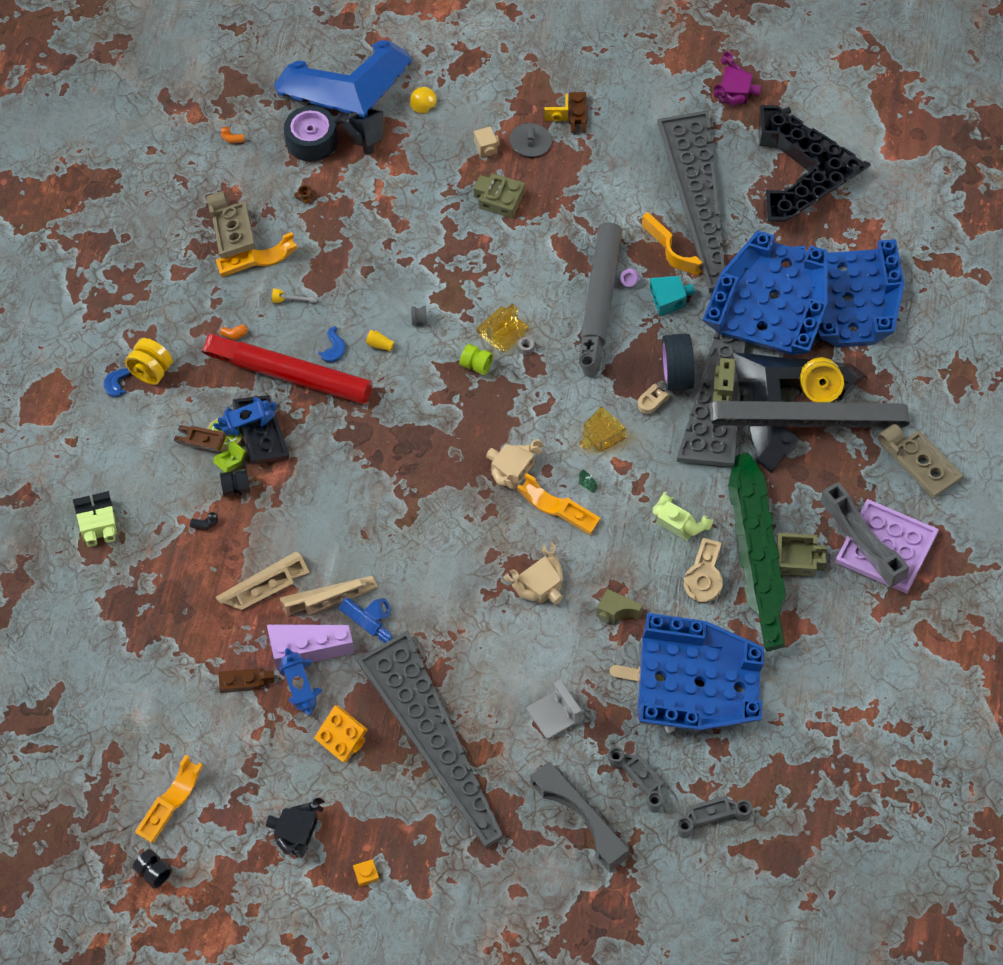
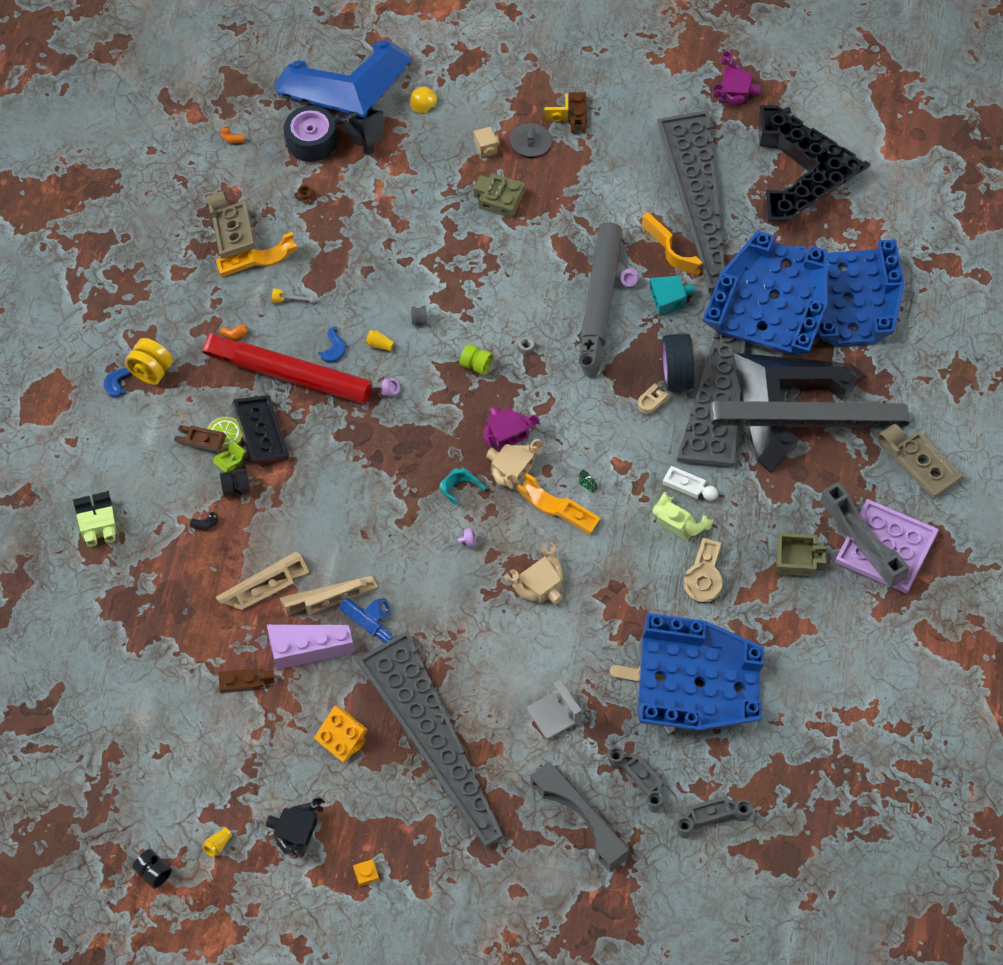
light orange piece [135,755,203,844] -> none
blue piece [213,397,277,435] -> none
blue piece [279,648,322,715] -> none
clear yellow bracket [476,304,529,353] -> none
clear yellow torso [579,406,626,452] -> none
olive arch [596,589,643,624] -> none
olive piece [713,358,735,402] -> none
dark green plate [728,452,786,652] -> none
yellow wheel [800,357,844,402] -> none
none -> yellow cone [202,827,232,857]
none -> lavender tile [381,377,400,397]
none -> teal helmet [439,467,487,505]
none -> lavender tile [457,528,477,548]
none -> magenta torso [483,406,541,452]
none -> white plate [663,466,718,501]

